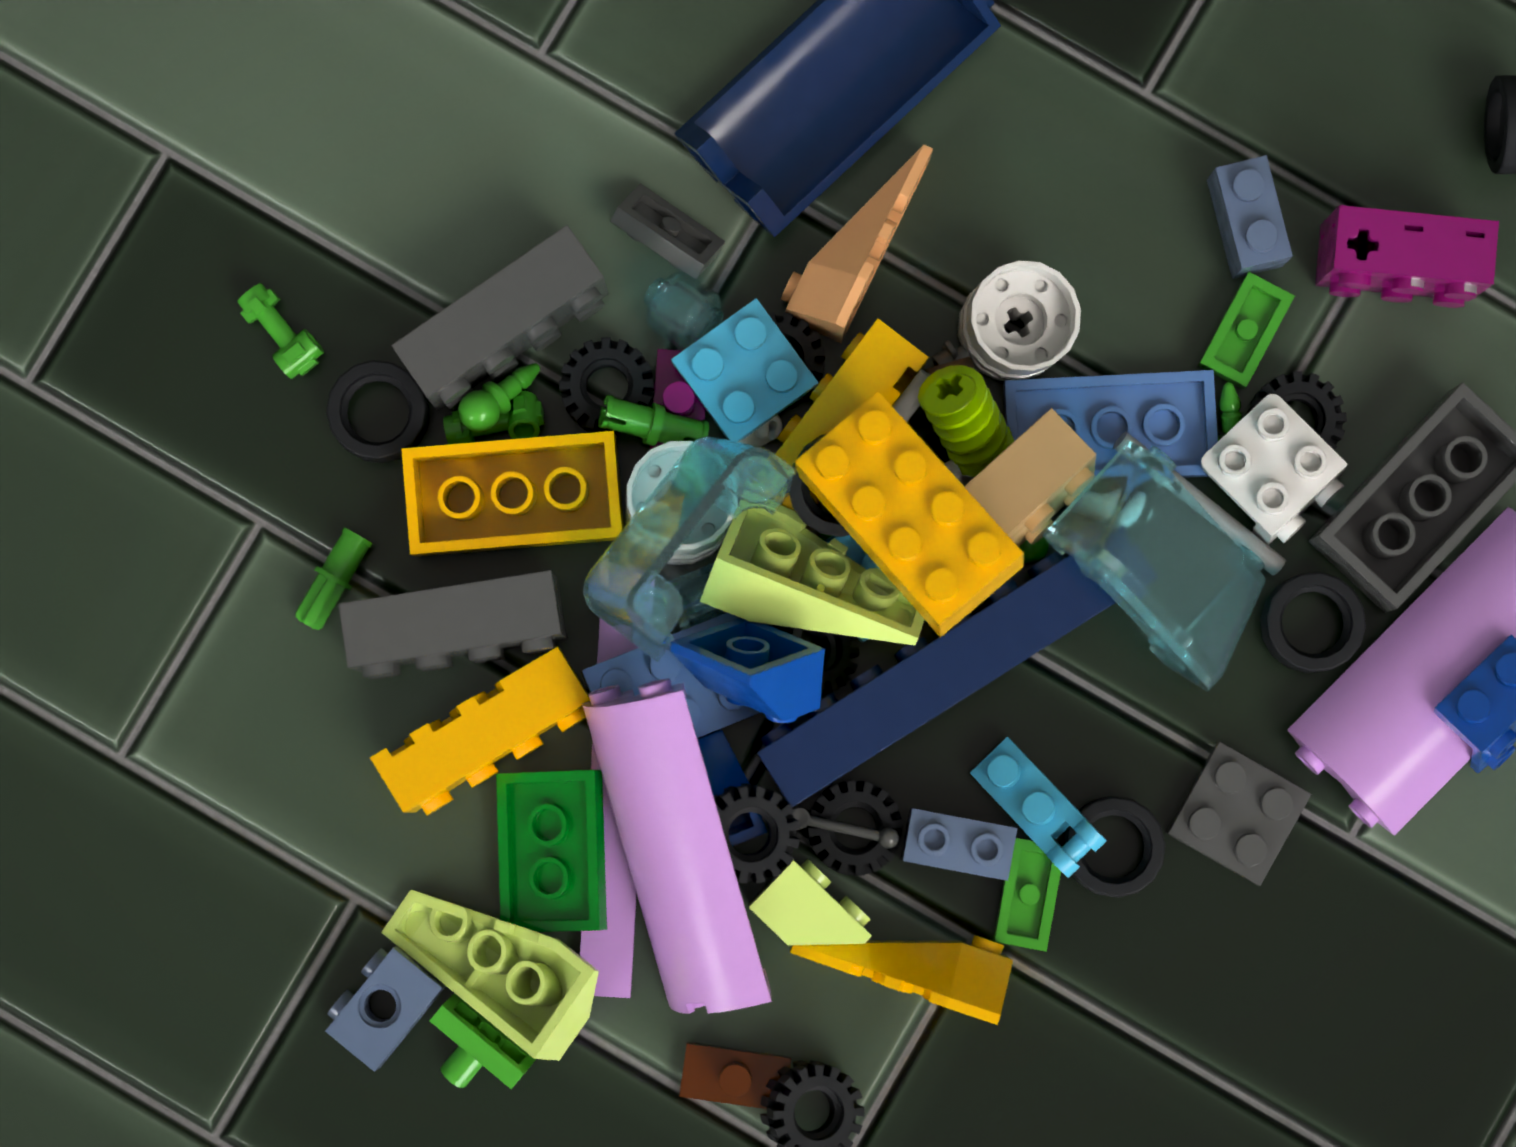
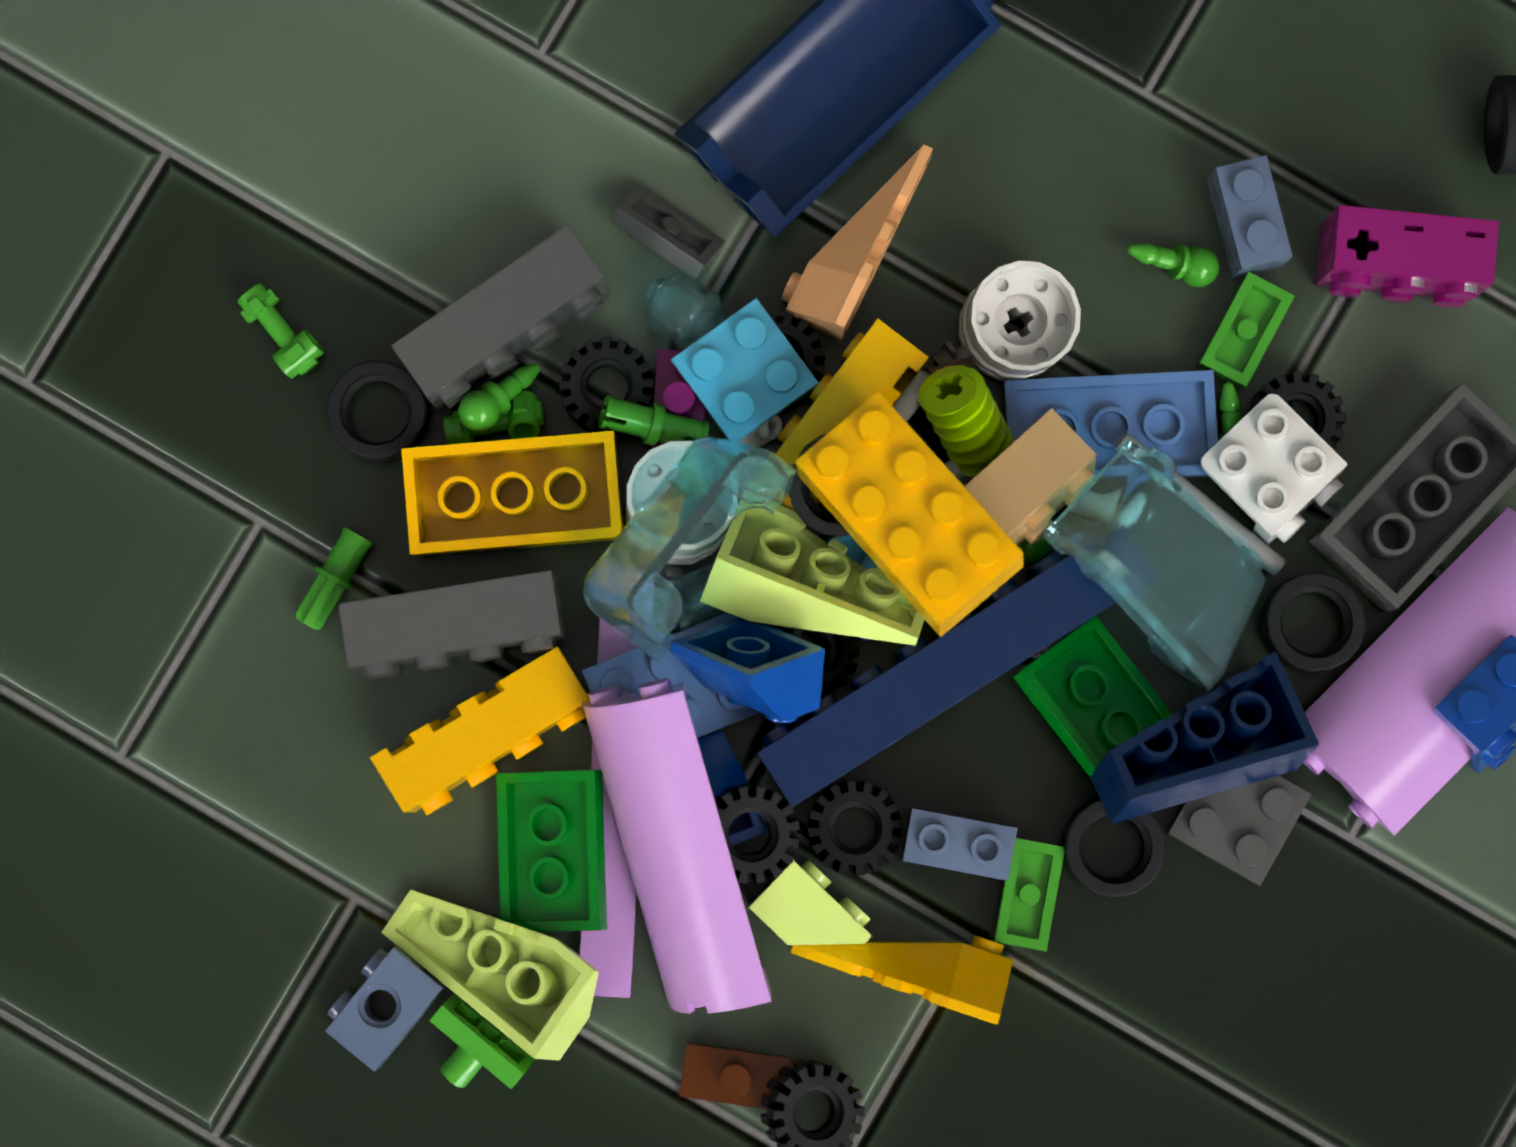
dark grey hinge [793,808,899,848] -> none
medium azure plate [970,737,1107,878] -> none
none -> green plate [1013,616,1173,778]
none -> dark blue wedge [1090,651,1319,824]
none -> bright green bar [1127,243,1219,288]

